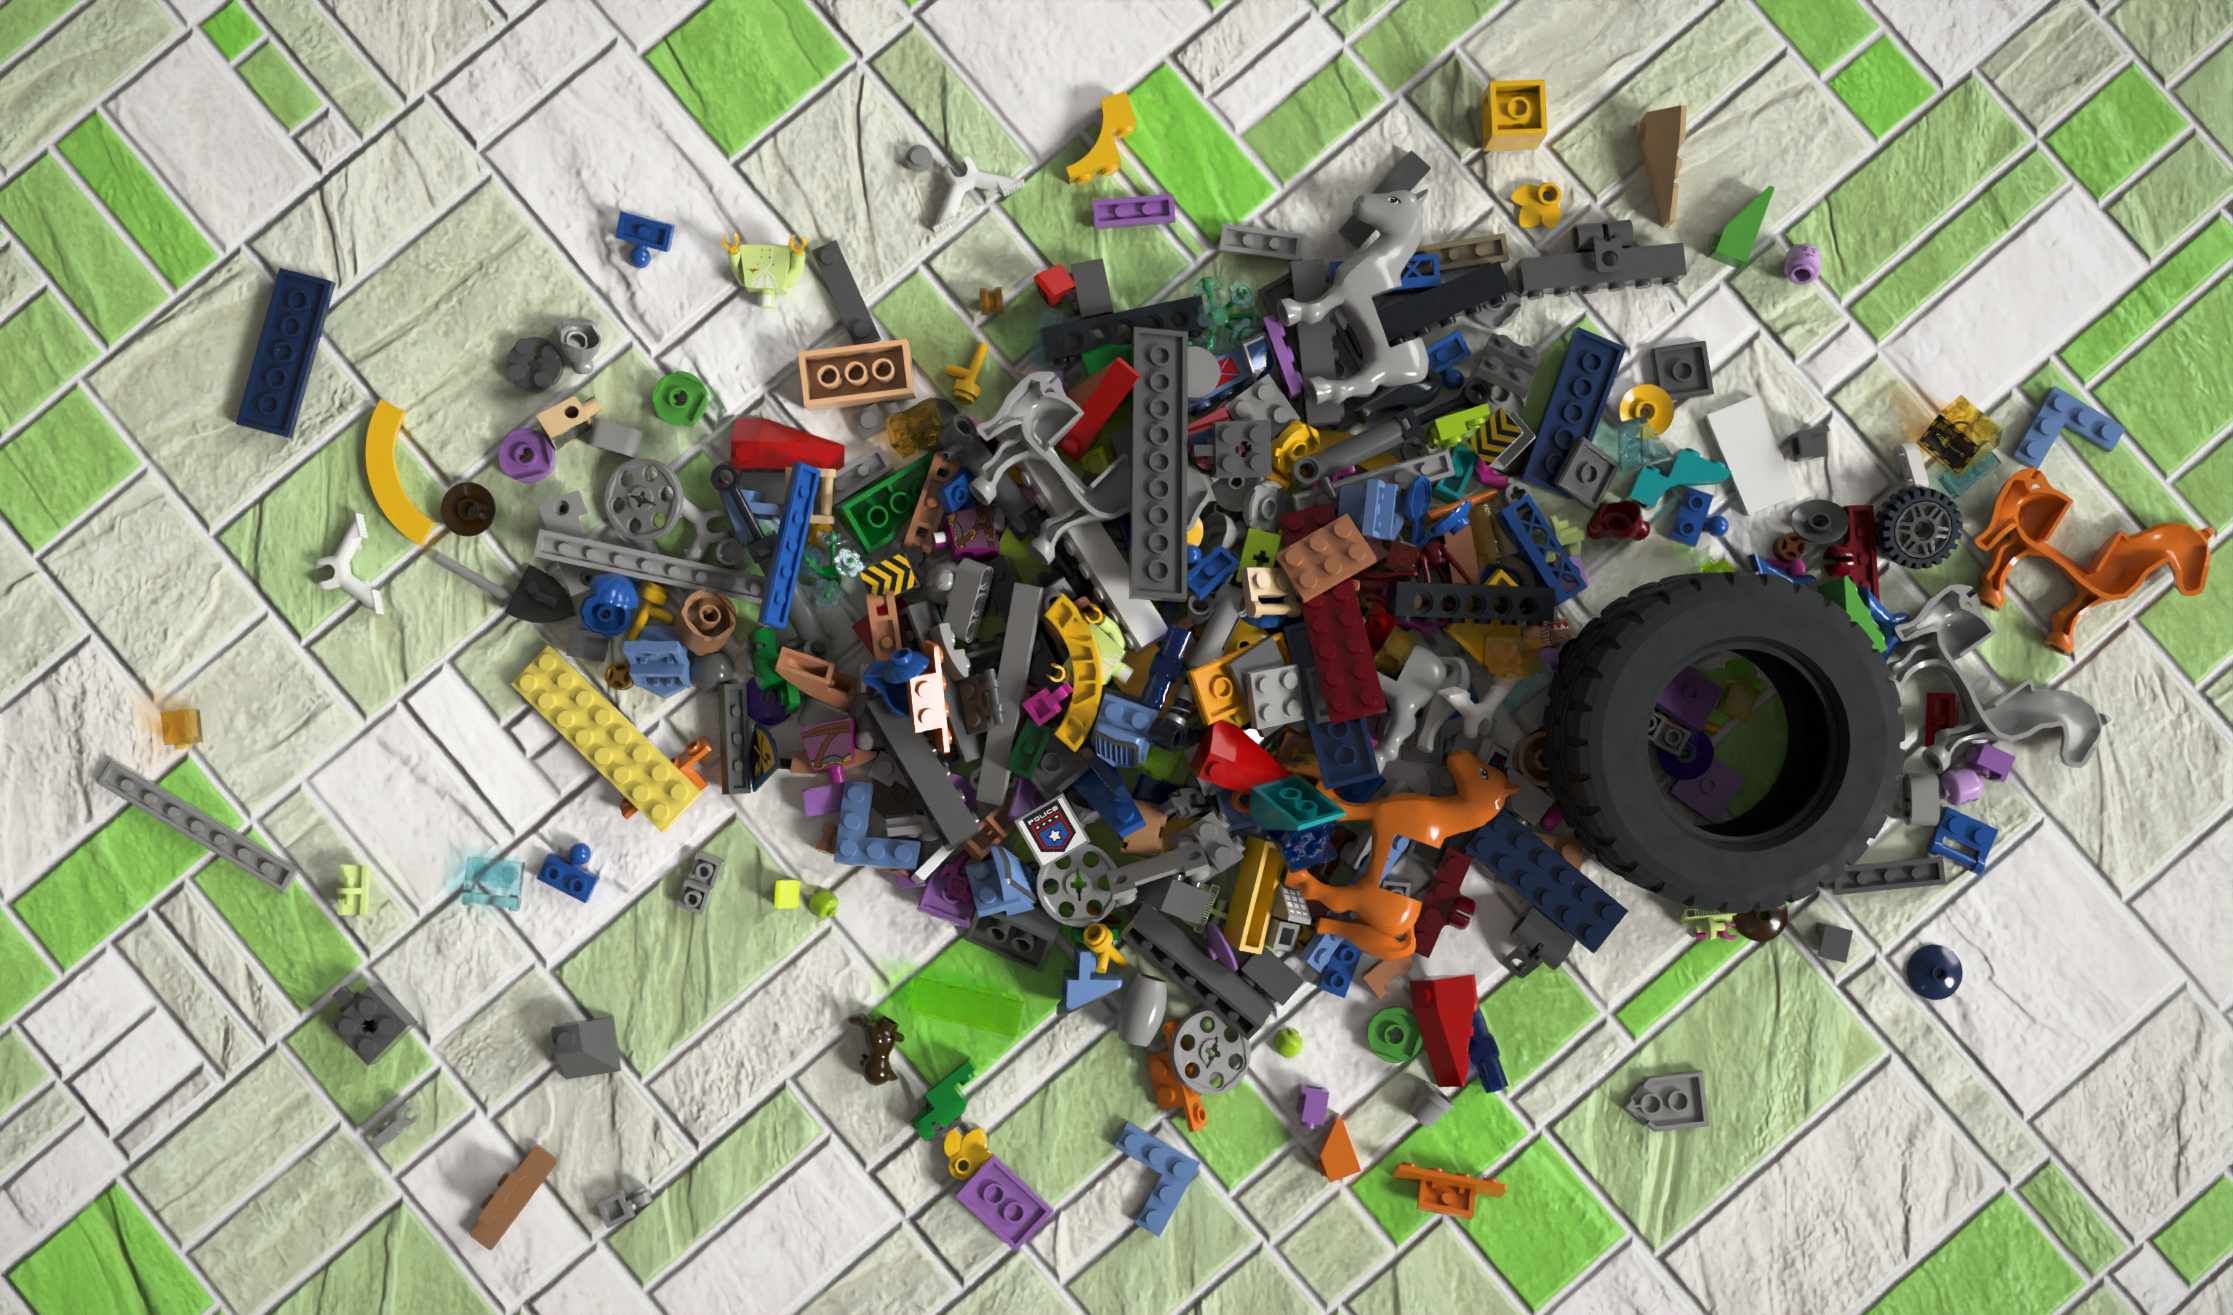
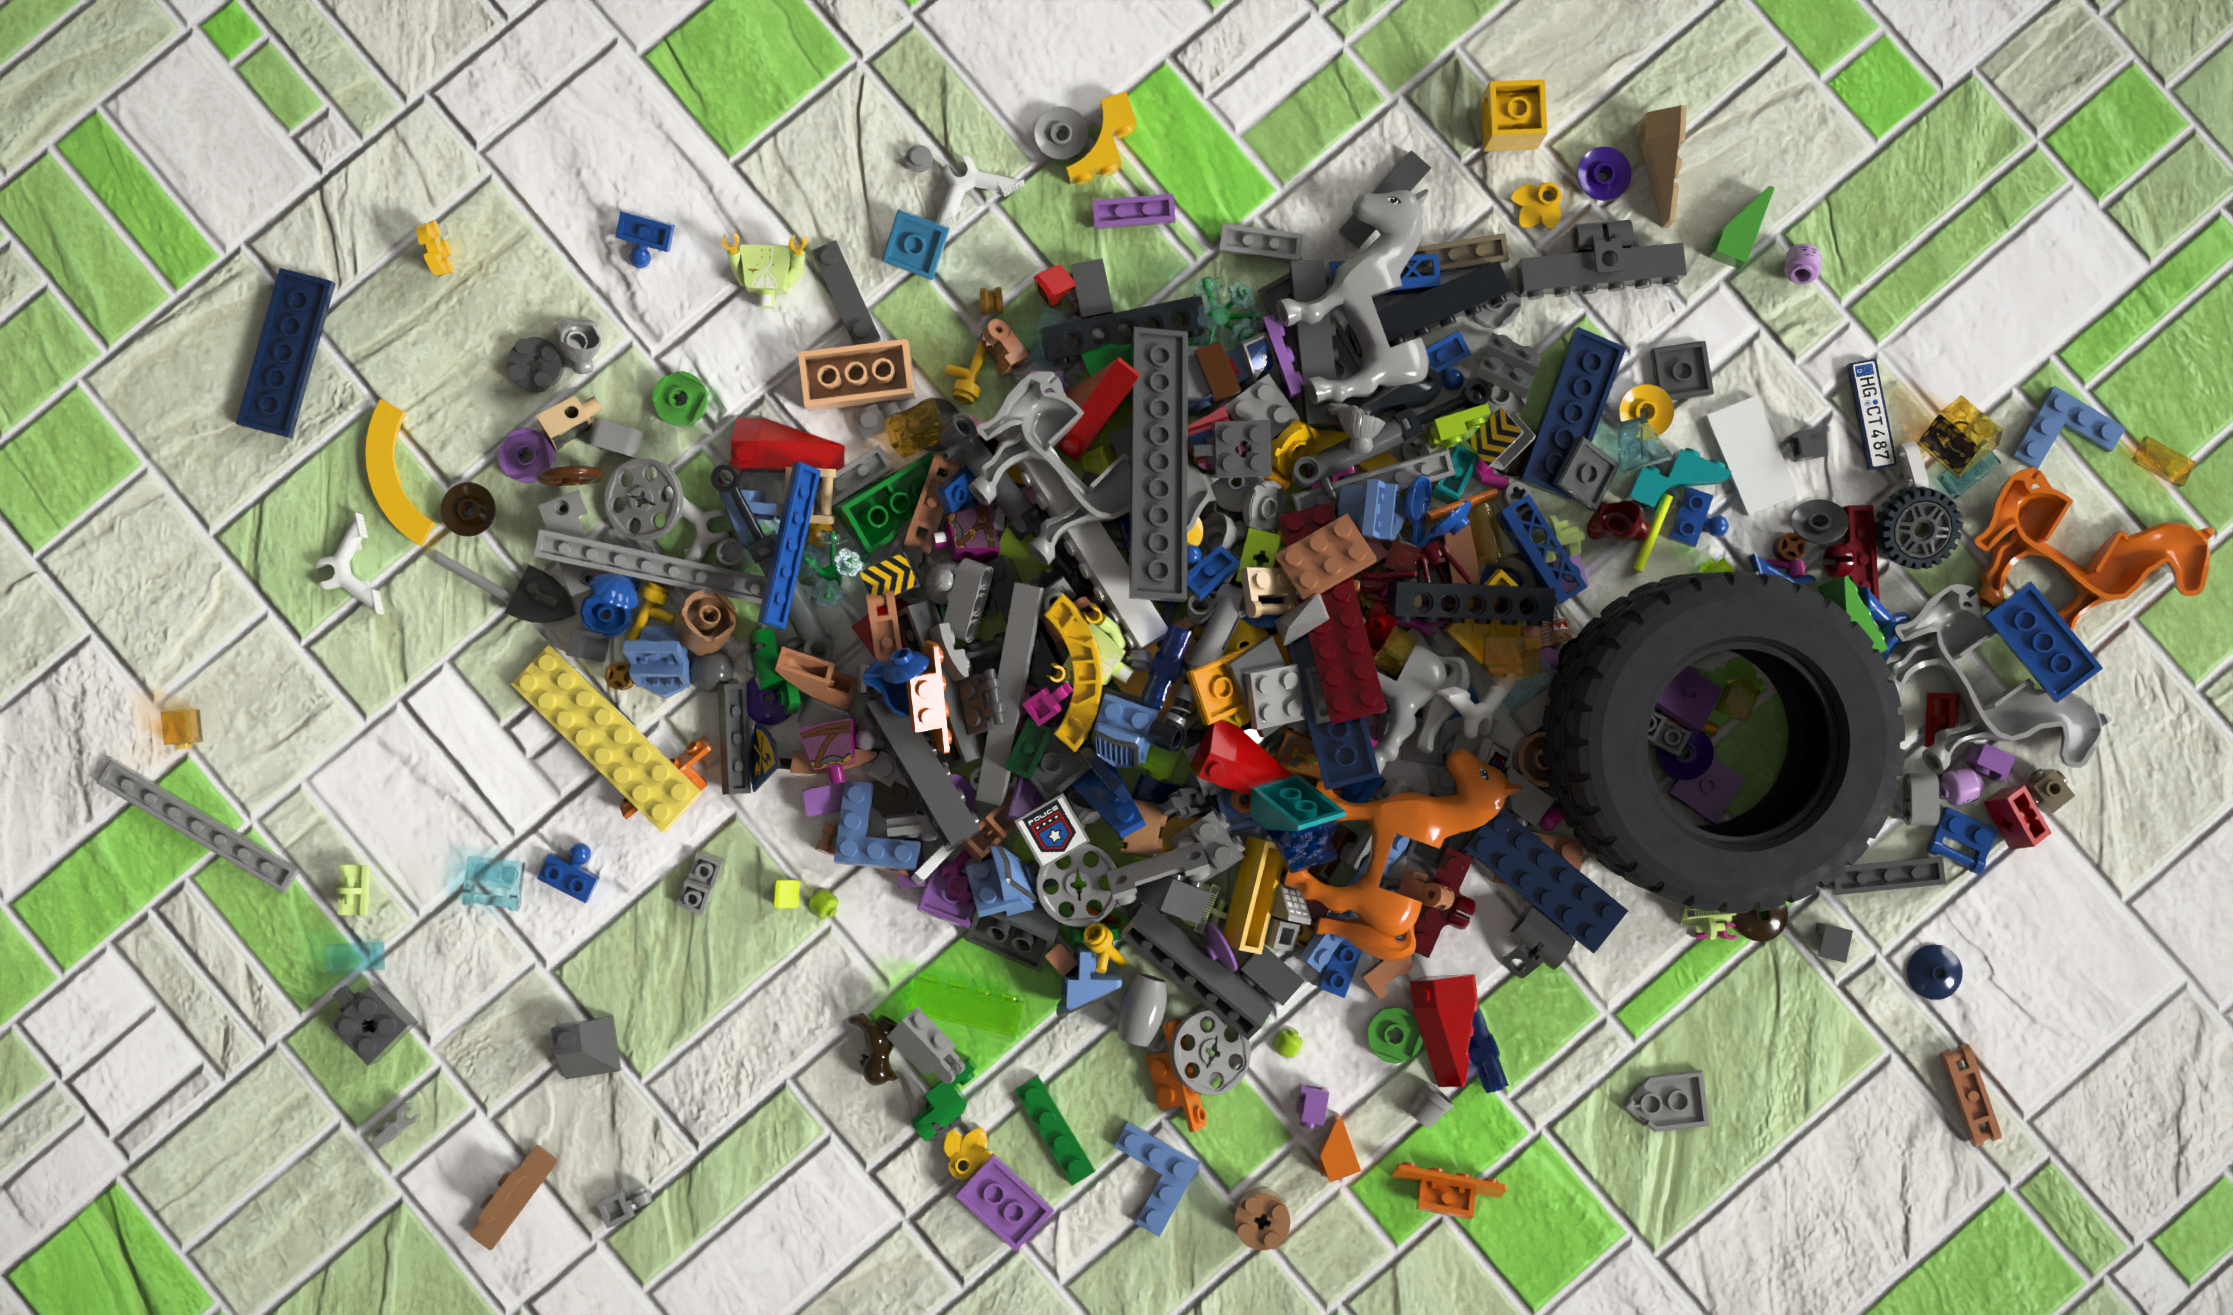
none -> clear light blue slope [326,942,385,973]
none -> yellow plate [416,220,454,277]
none -> reddish brown plate [536,466,604,486]
none -> dark azure tile [882,209,950,280]
none -> light grey hinge [887,1006,965,1084]
none -> nougat leg [980,319,1030,377]
none -> green plate [1014,1075,1096,1186]
none -> light grey dish [1034,106,1088,160]
none -> nougat slope [1045,943,1078,976]
none -> light grey plate [1125,649,1154,671]
none -> reddish brown tile [1194,341,1241,402]
none -> medium nougat brick [1233,1187,1291,1250]
none -> light grey slope [1274,594,1329,646]
none -> light grey hair [1327,403,1385,454]
none -> nougat leg [1398,868,1454,910]
none -> dark purple dish [1577,147,1632,201]
none -> neon yellow bar [1632,493,1673,573]
none -> tile [1846,359,1897,471]
none -> nougat plate [1939,1043,2002,1147]
none -> blue plate [1983,582,2103,703]
none -> red brick [1983,785,2052,850]
none -> dark tan brick [2023,768,2075,813]
none -> clear yellow plate [2131,436,2197,487]

